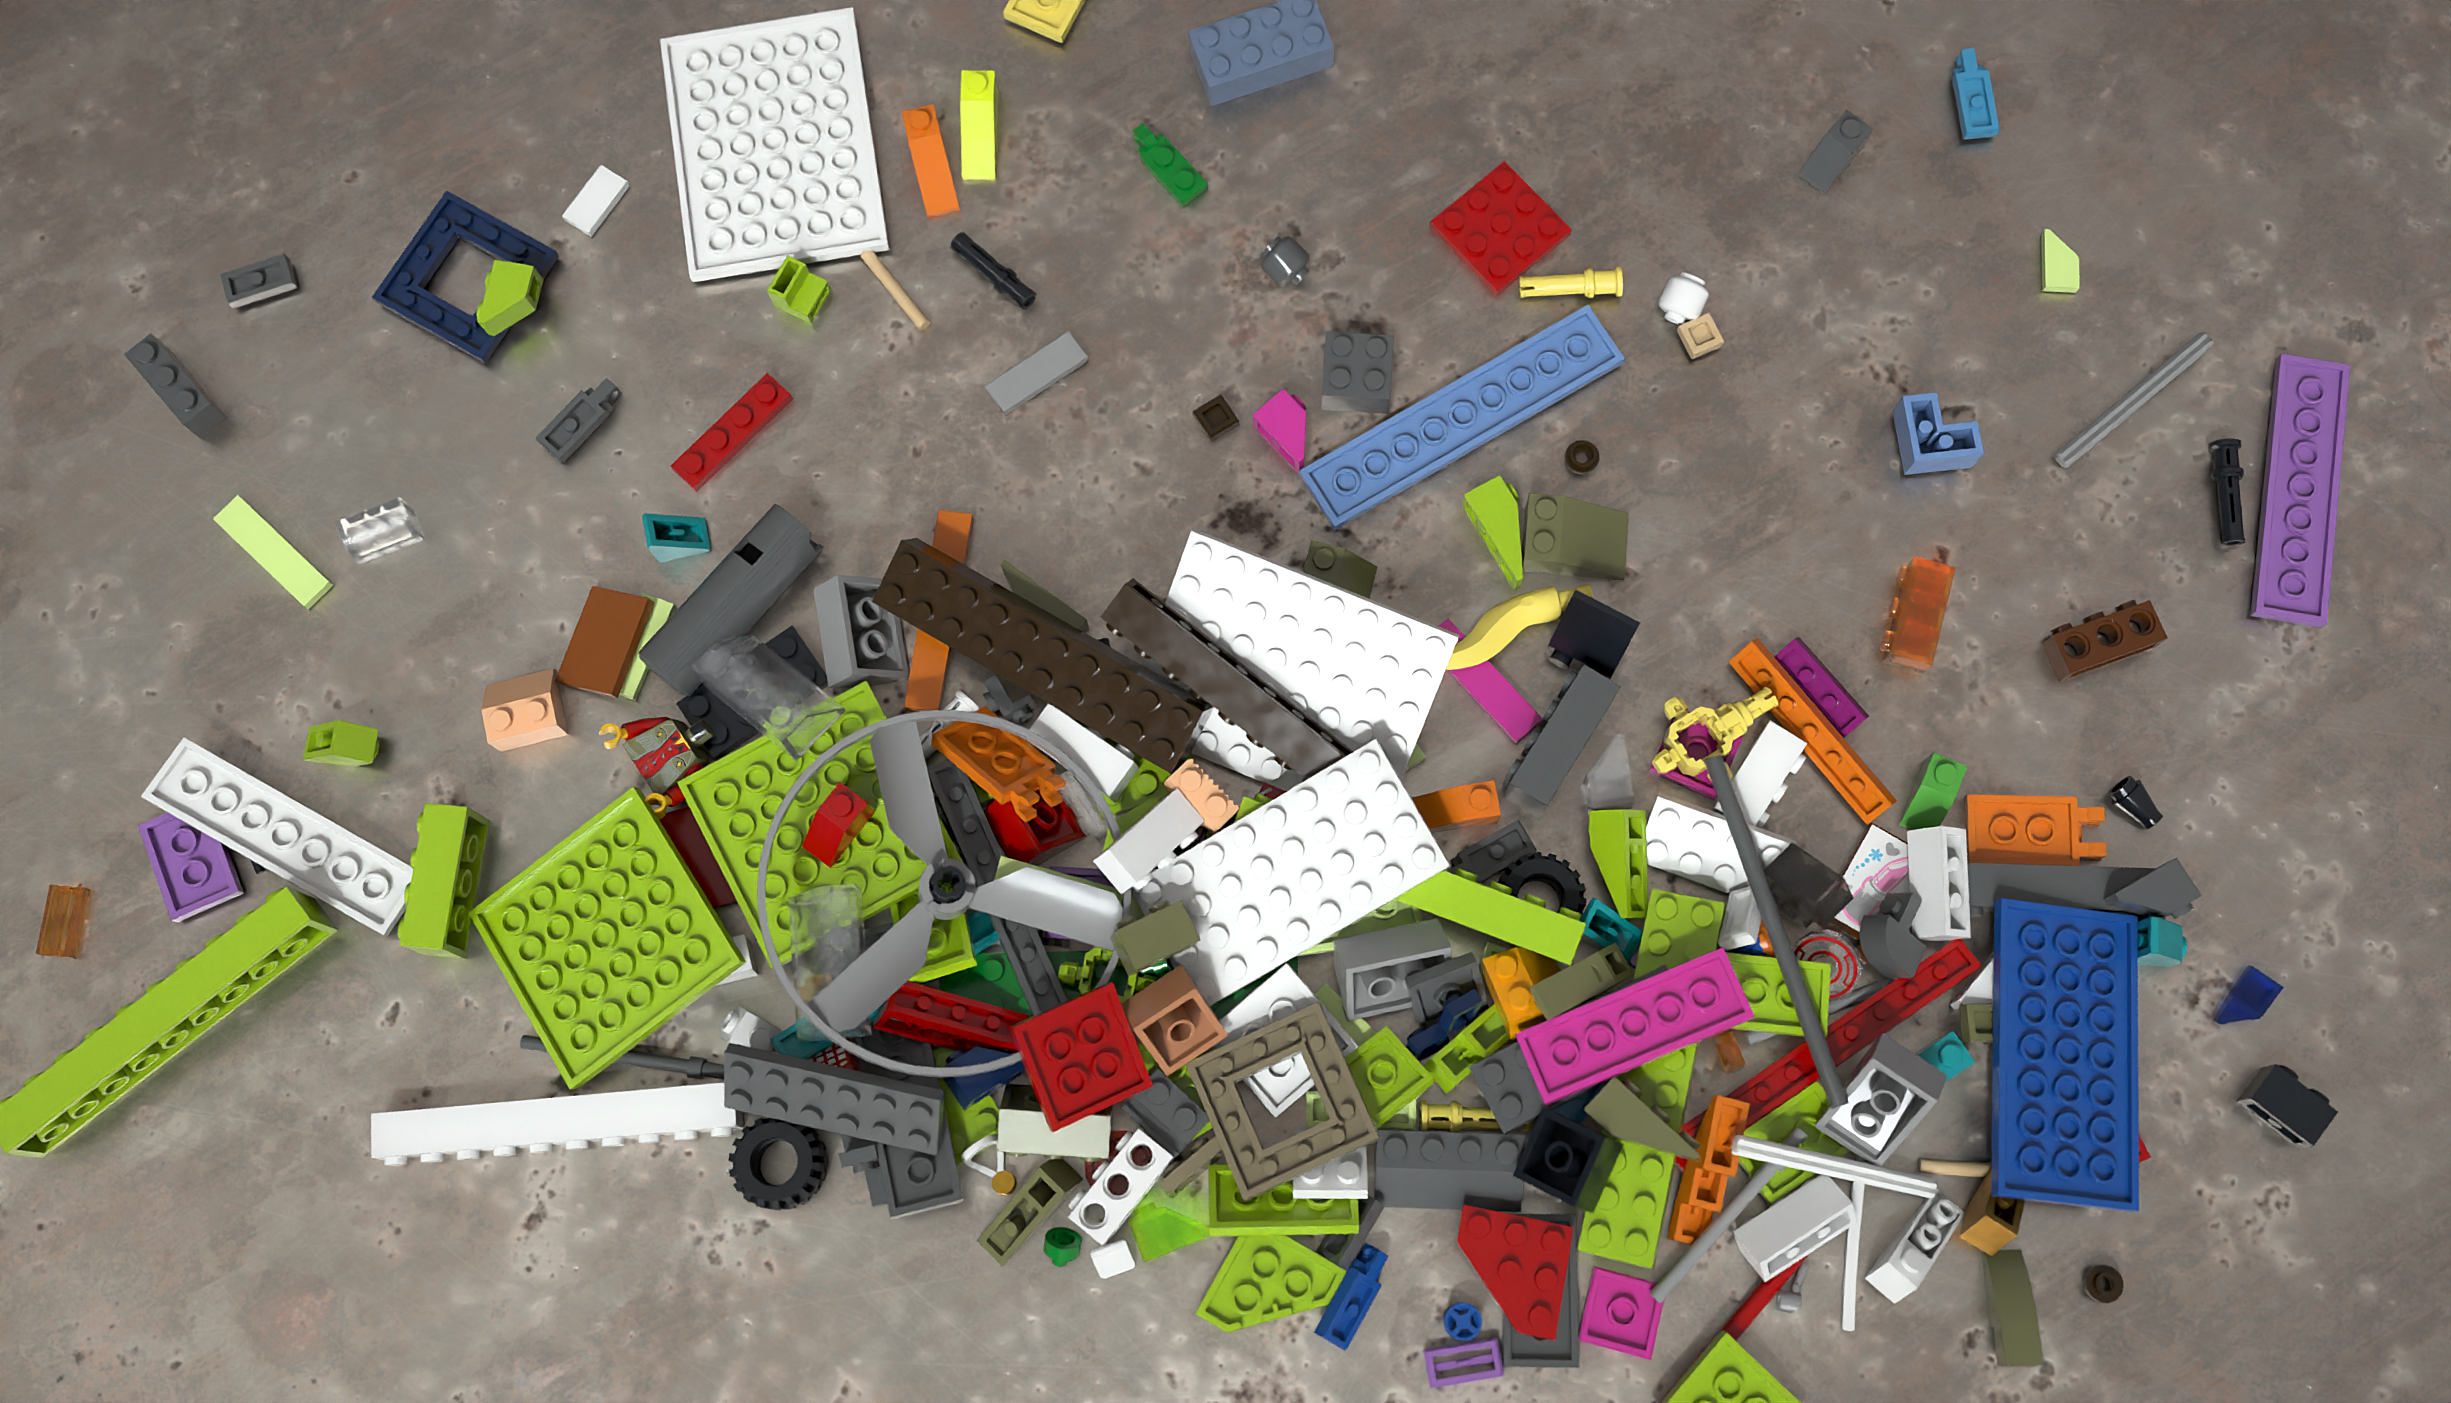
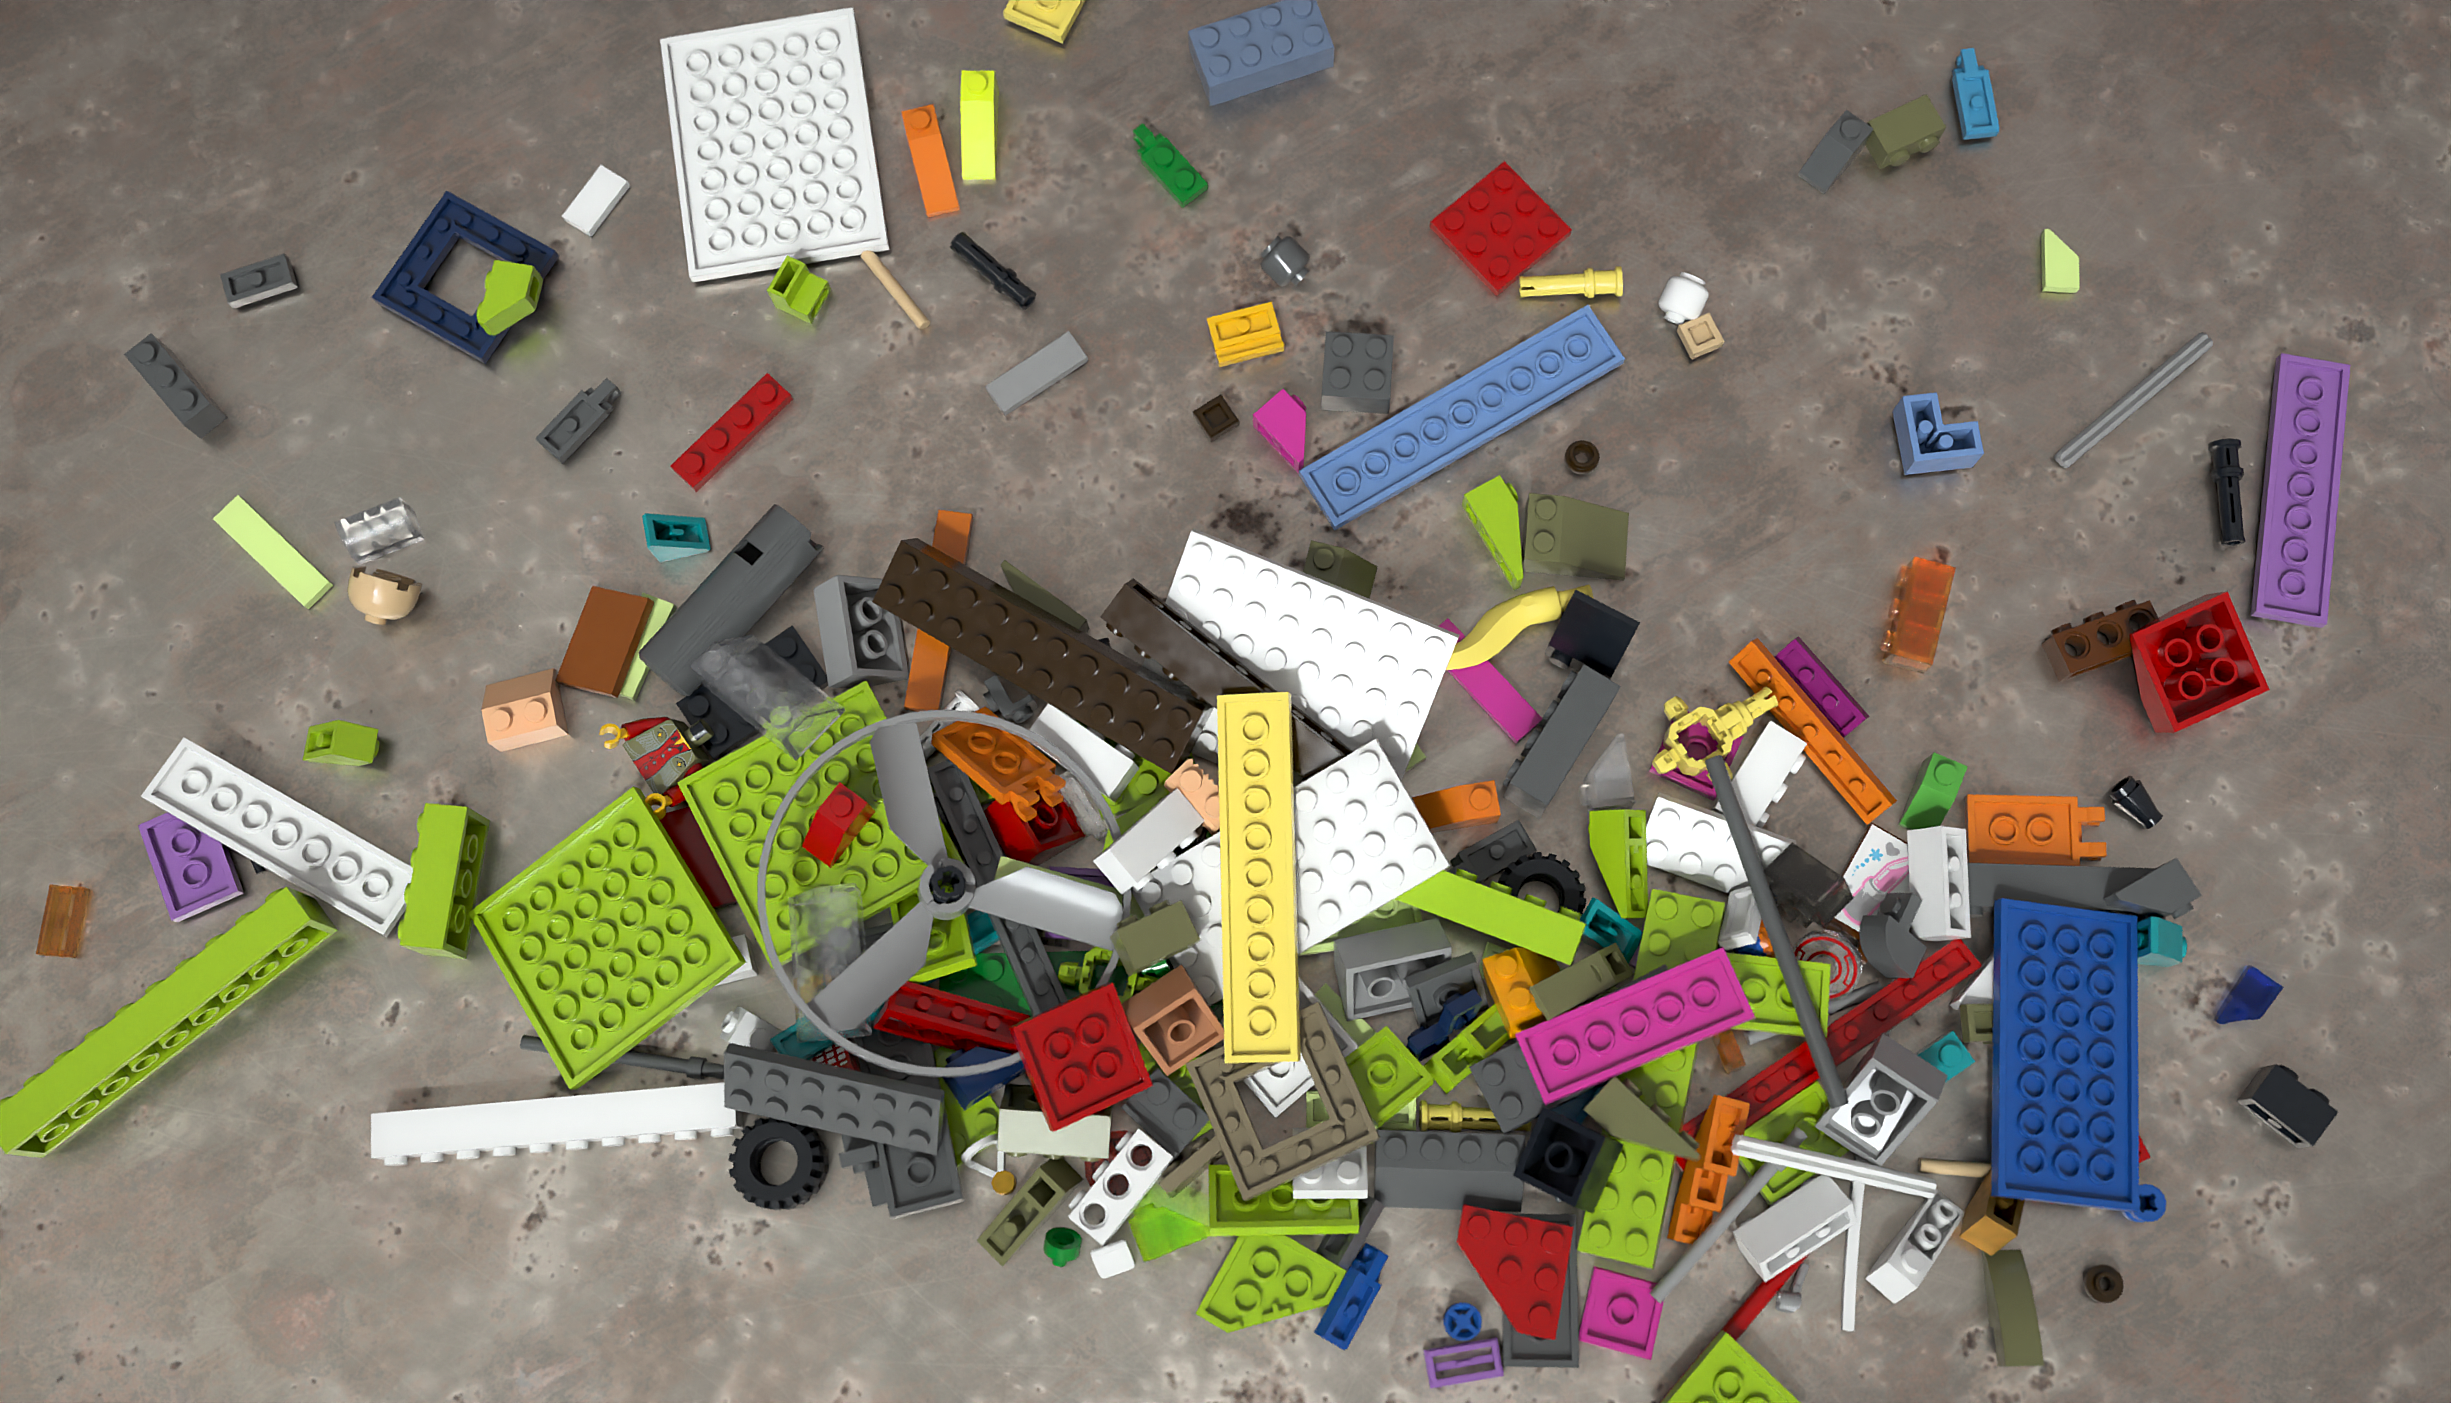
none -> tan cylinder [347,566,423,625]
none -> yellow plate [1207,301,1284,367]
none -> light yellow plate [1217,692,1300,1063]
none -> olive brick [1865,94,1946,169]
none -> blue wheel [2121,1184,2166,1223]
none -> red slope [2129,591,2270,733]

